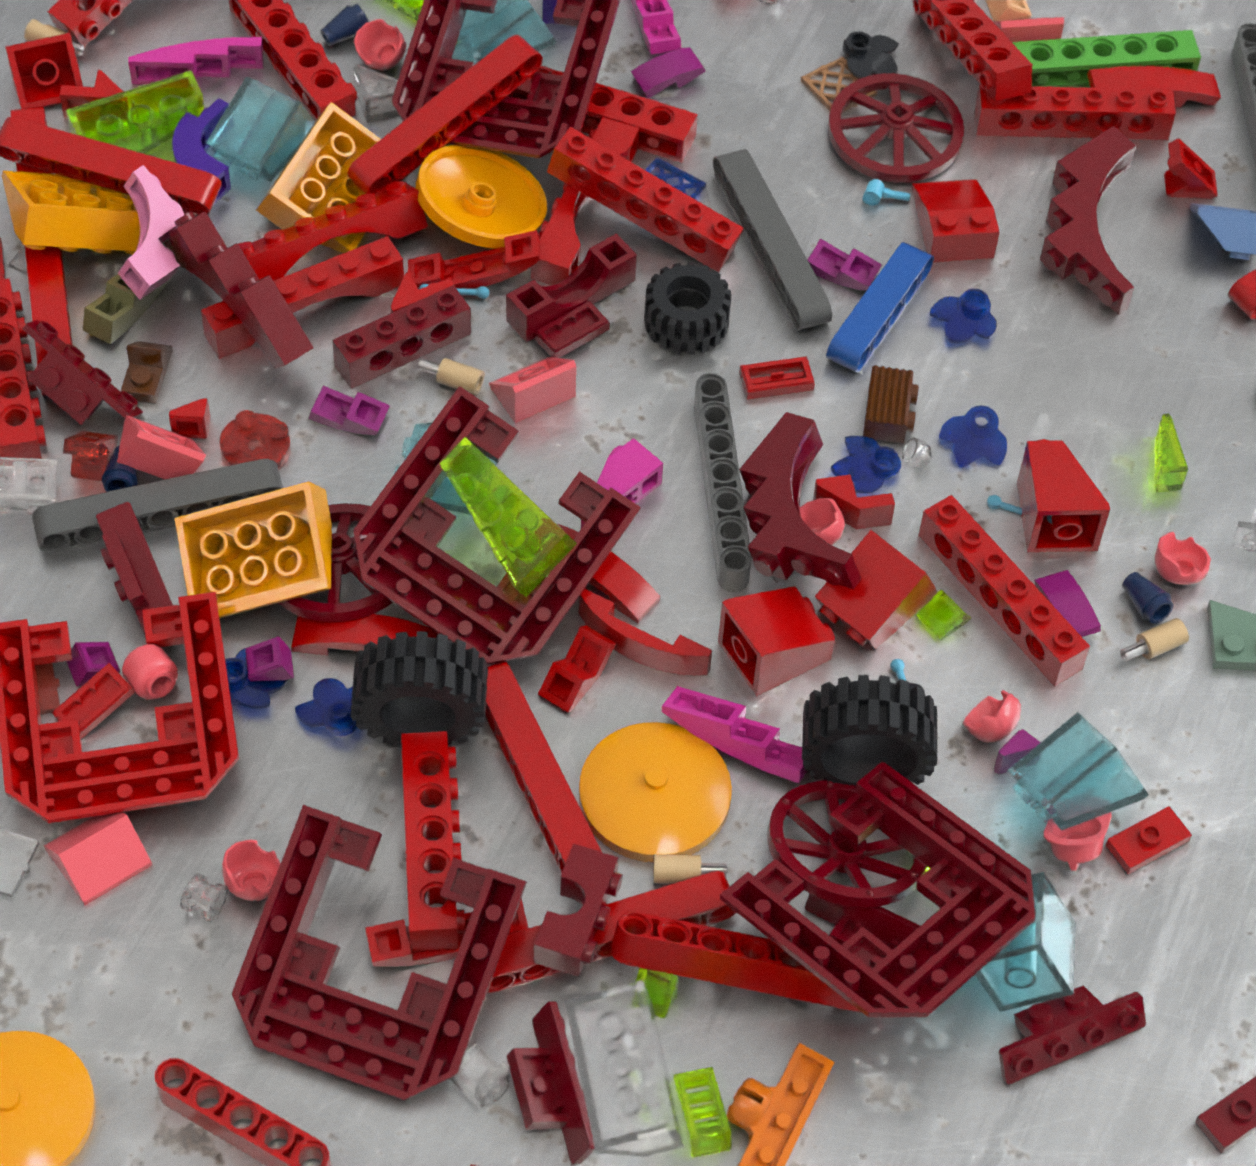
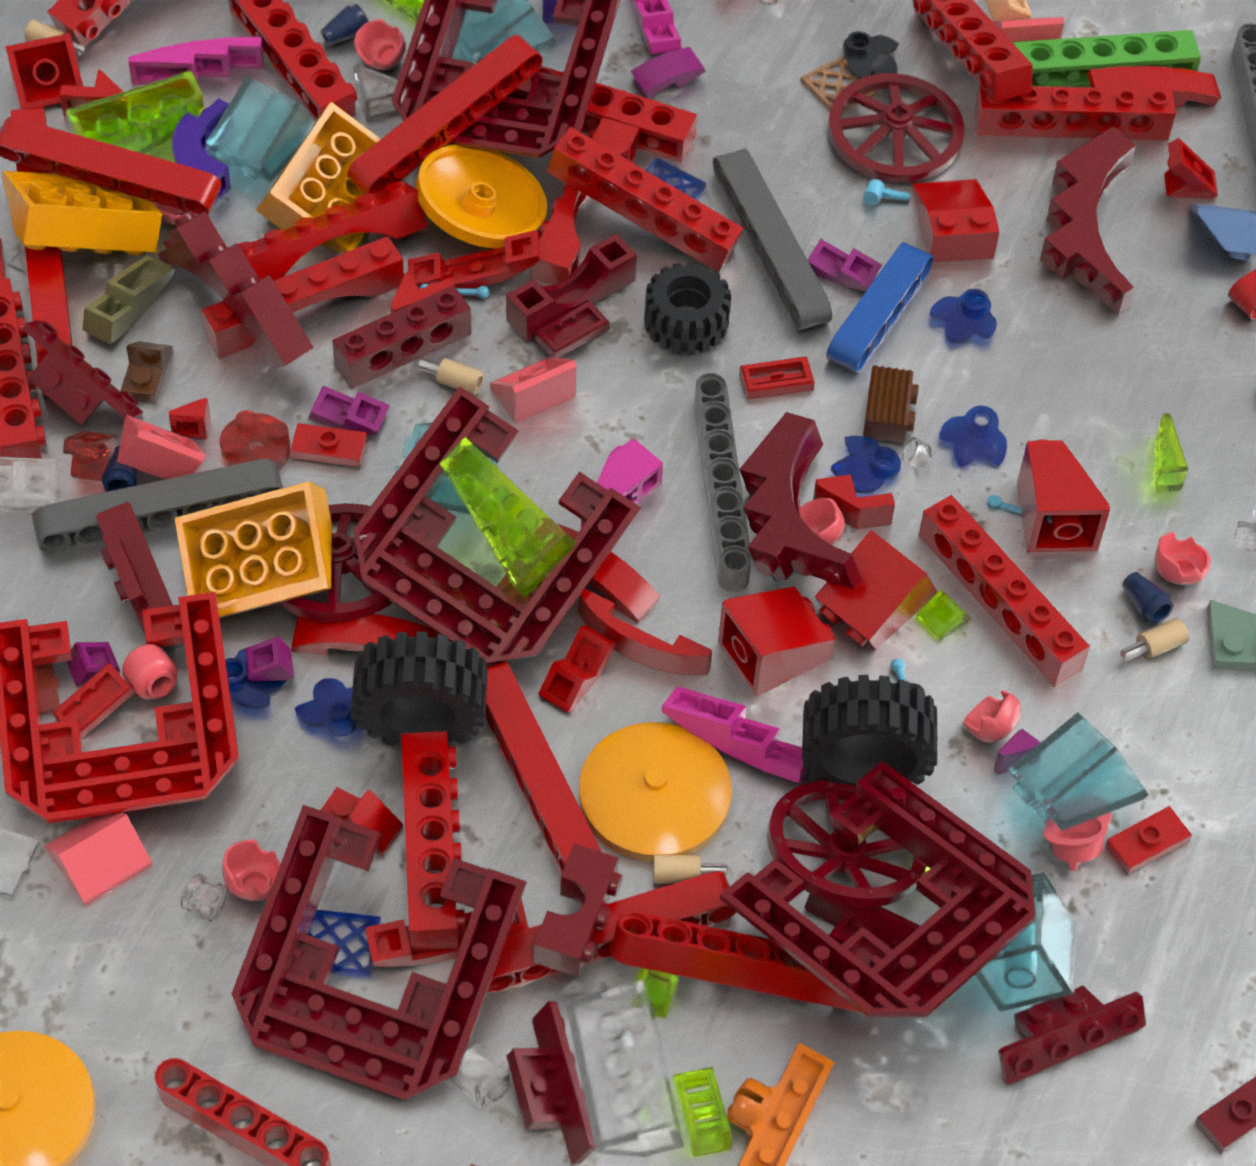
bright pink arch [118,165,184,300] -> none
magenta slope [1034,570,1101,637] -> none
none -> red plate [290,423,367,468]
none -> clear blue window [308,909,381,979]
none -> red slope [321,787,403,856]

